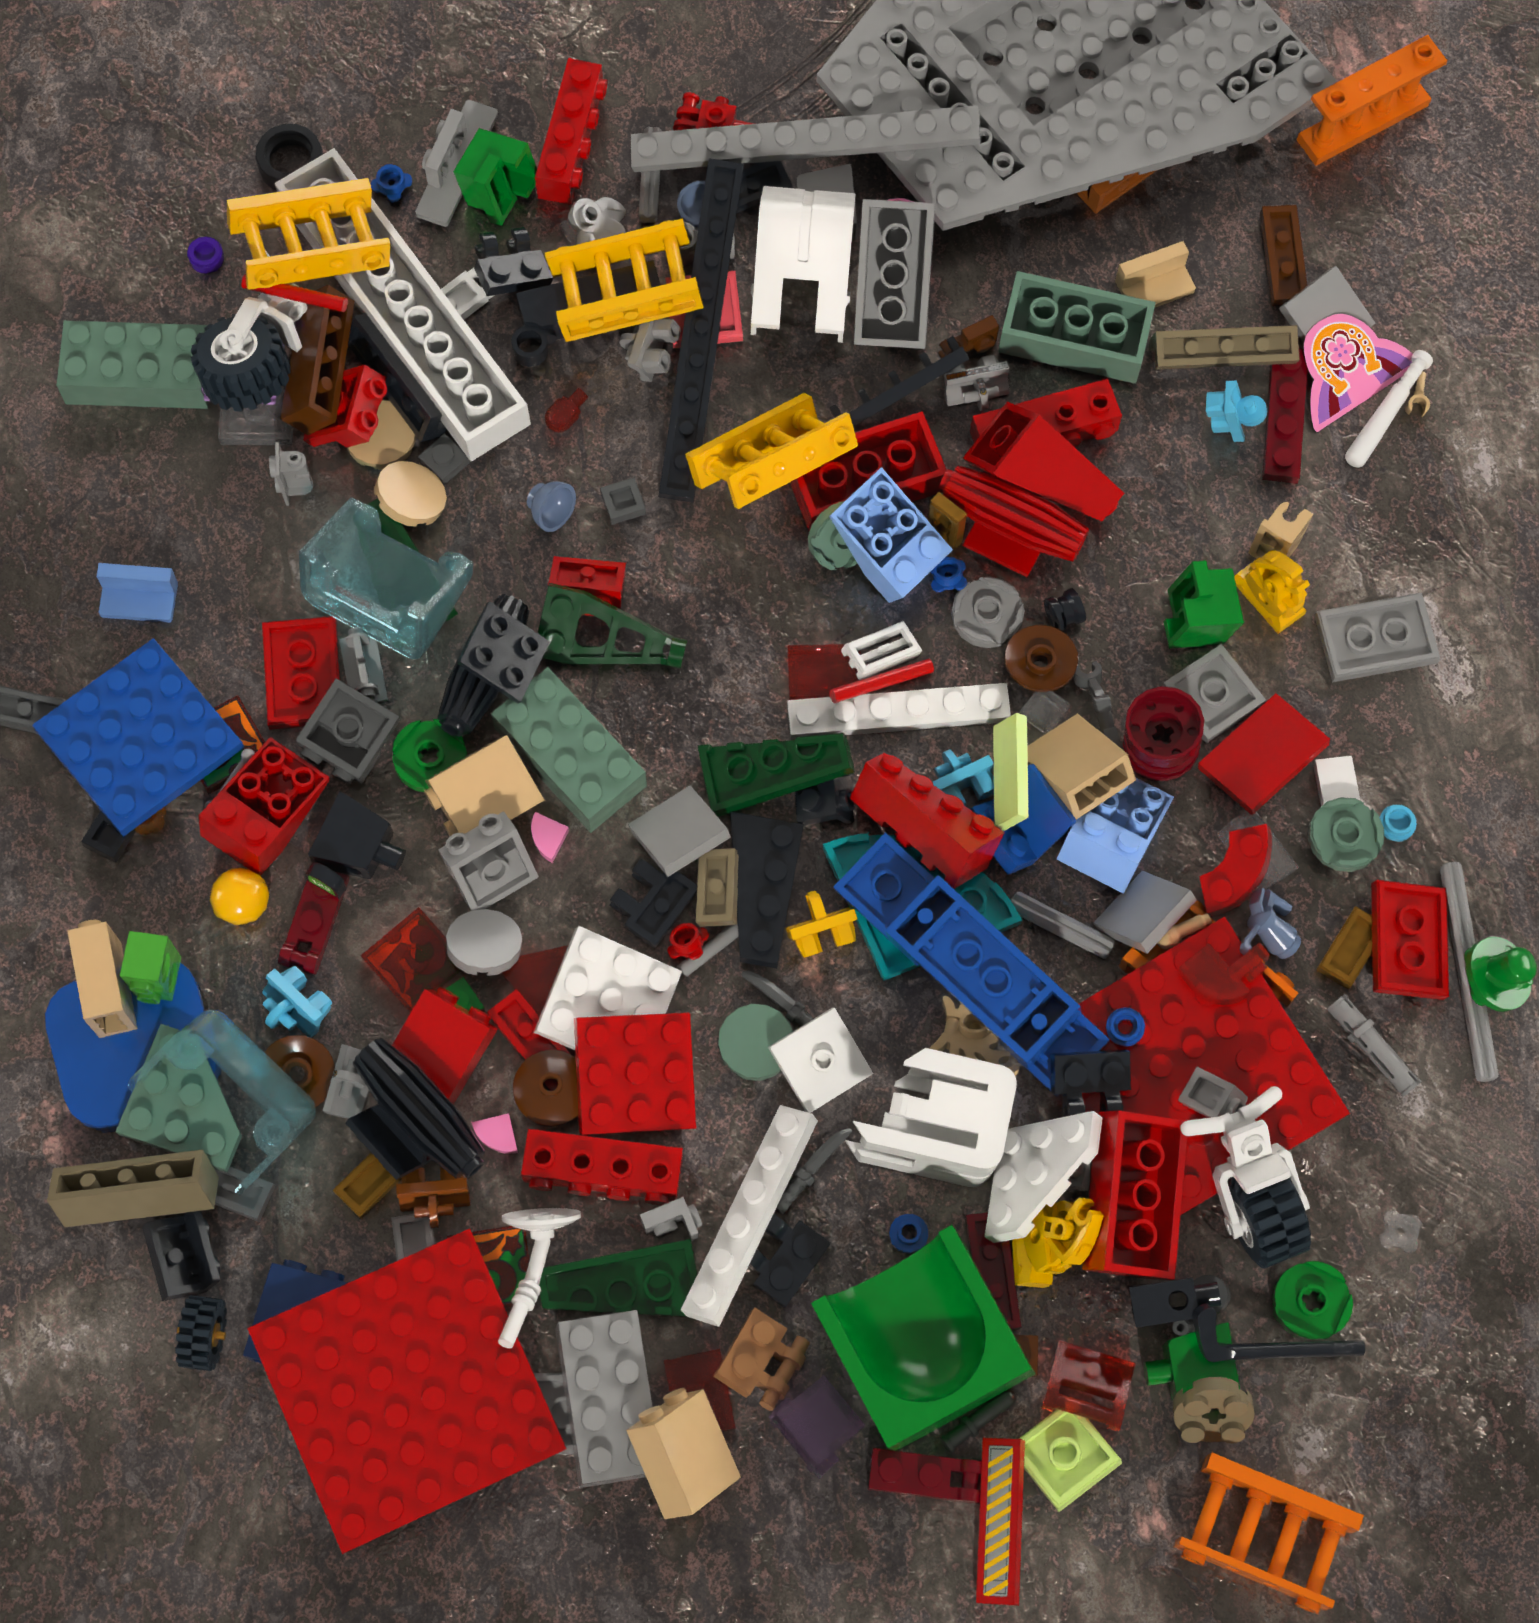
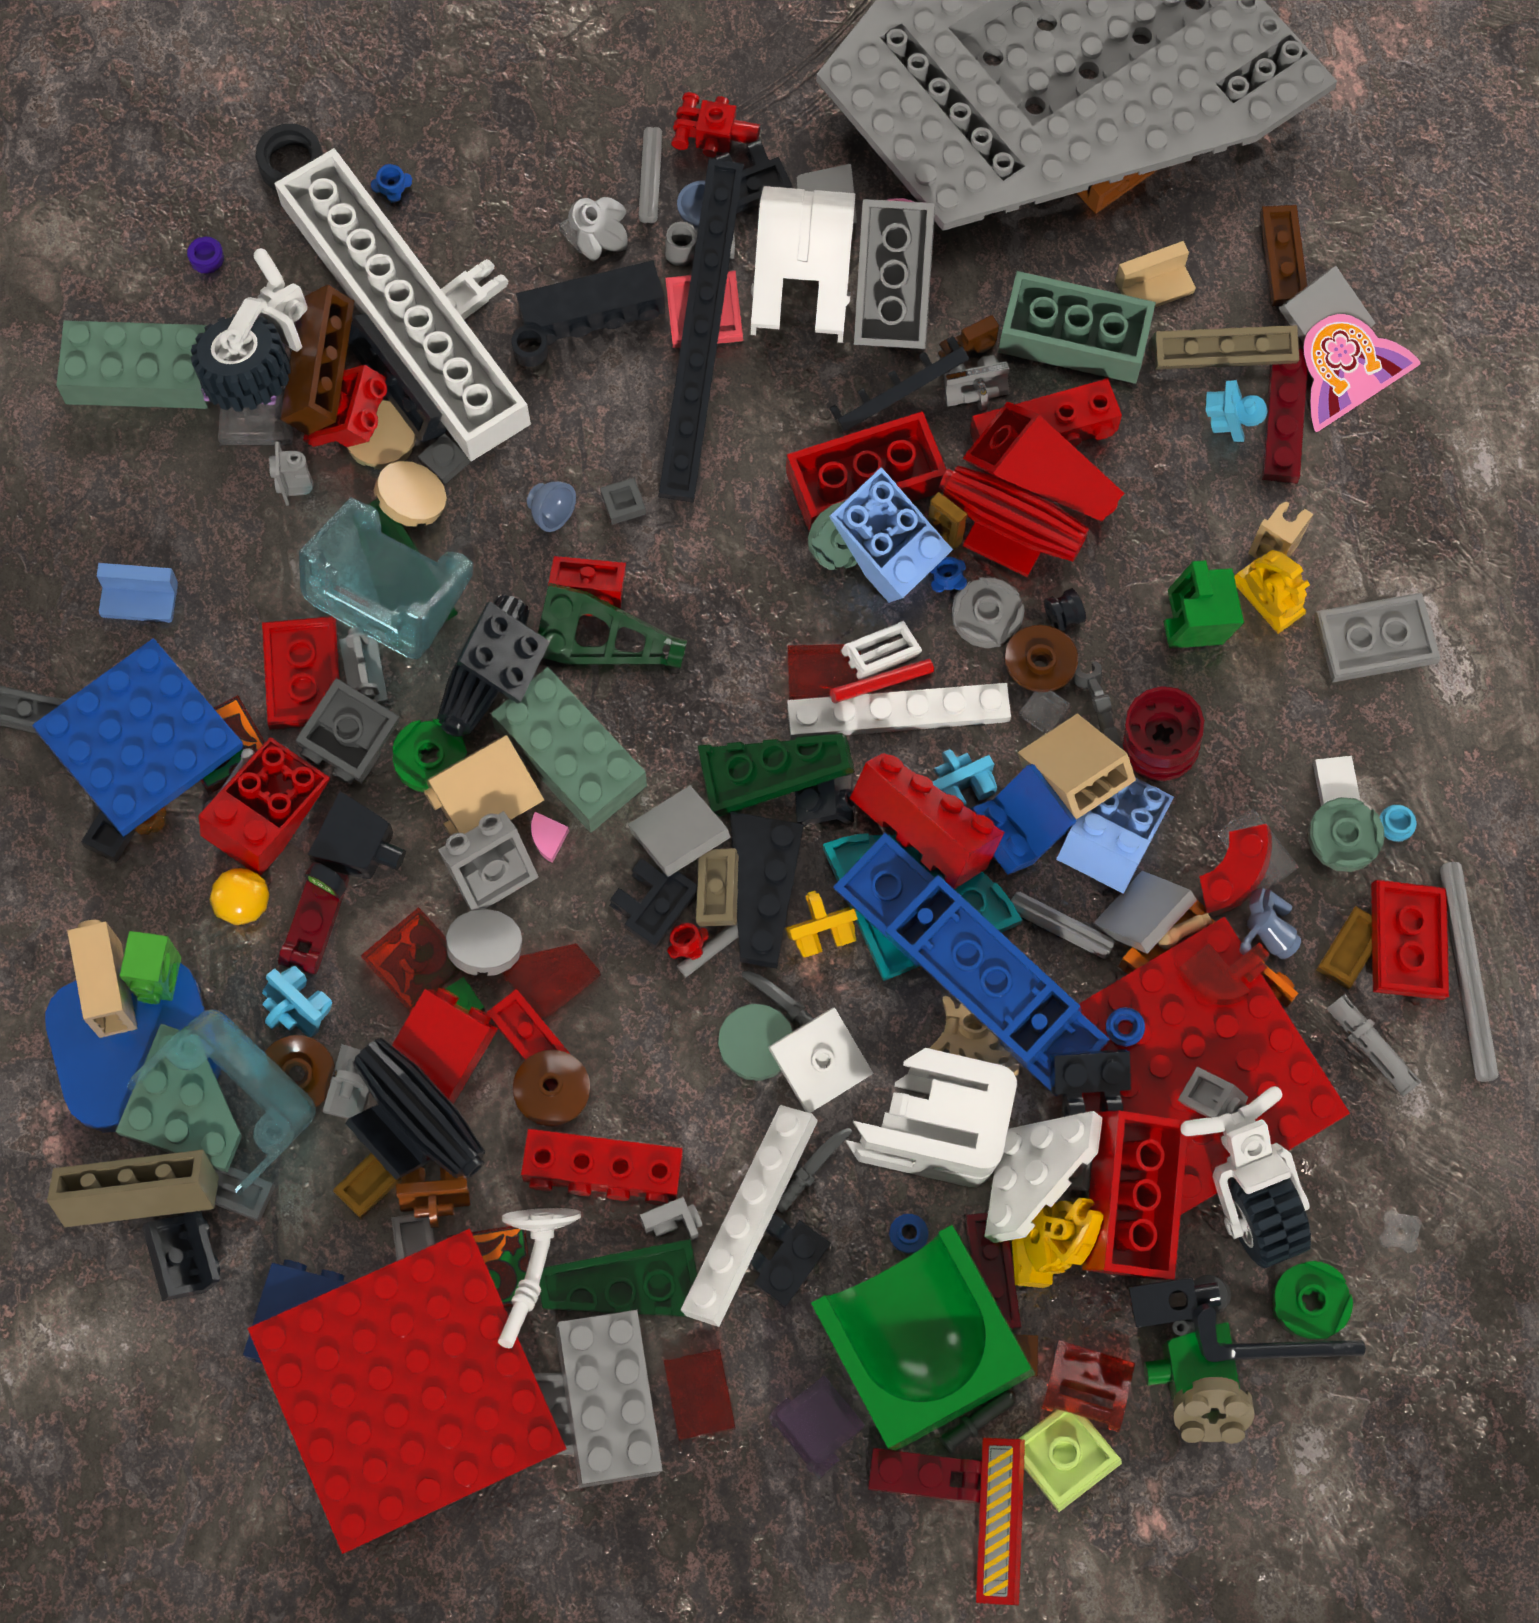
black wheel [175,1295,227,1371] -> none
yellow fence [227,178,390,290] -> none
red bar [241,274,348,312] -> none
light grey bracket [415,100,498,227] -> none
green plate [453,128,537,226] -> none
bright pink tile [471,1113,518,1154] -> none
black plate [474,227,553,296] -> none
white plate [533,926,682,1050] -> none
red brick [535,58,608,205] -> none
yellow fence [545,218,704,342] -> none
clear red cylinder [545,388,588,433] -> none
red plate [574,1013,696,1135] -> none
light grey hips [619,318,681,382] -> none
tan brick [626,1388,741,1519] -> none
light grey plate [631,105,981,172] -> none
yellow fence [685,393,858,509] -> none
medium nougat plate [713,1307,810,1411] -> none
yellowish green tile [993,713,1029,831] -> none
light grey tile [1162,644,1266,744] -> none
orange fence [1173,1452,1364,1614] -> none
red tile [1198,693,1330,815] -> none
orange fence [1297,35,1448,166] -> none
white piece [1345,350,1433,468] -> none
tan hand [1405,371,1430,417] -> none
green plate [1464,936,1537,1012] -> none

